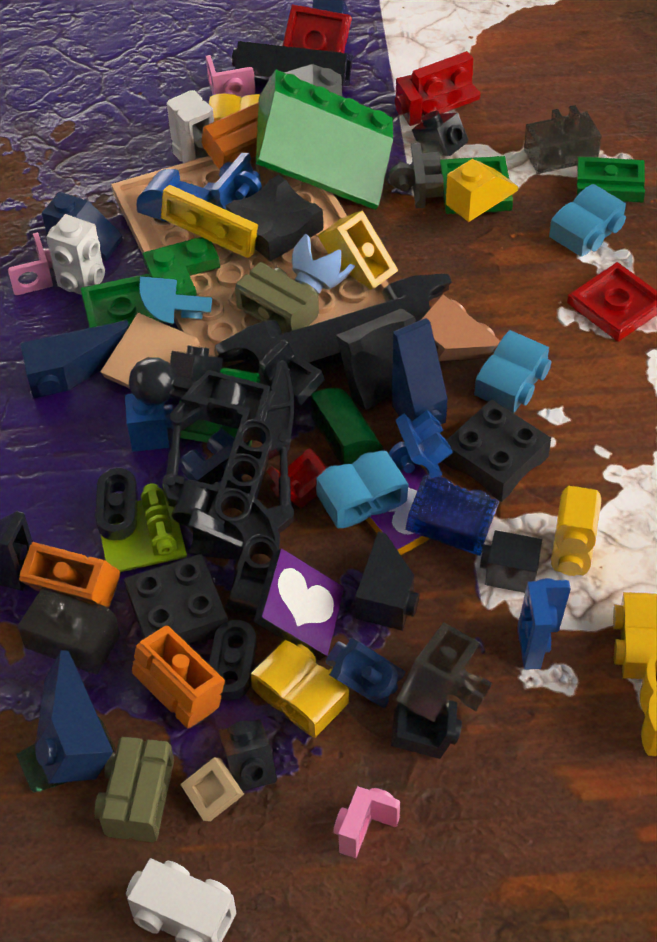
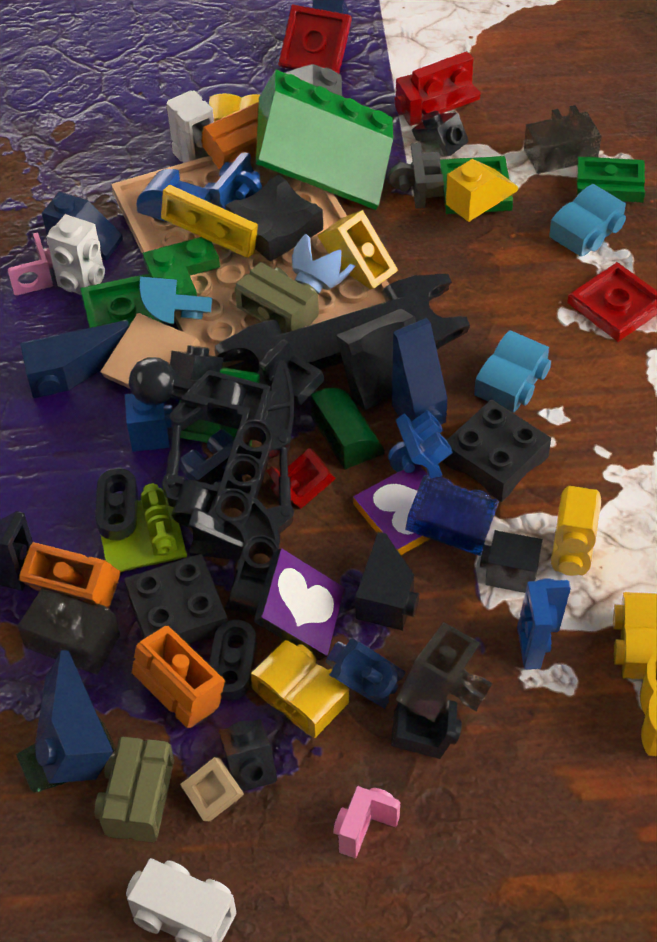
bright pink bracket [206,55,255,97] -> none
black brick [232,41,353,87] -> none
dark azure brick [316,451,409,528] -> none
nougat slope [421,294,500,361] -> none

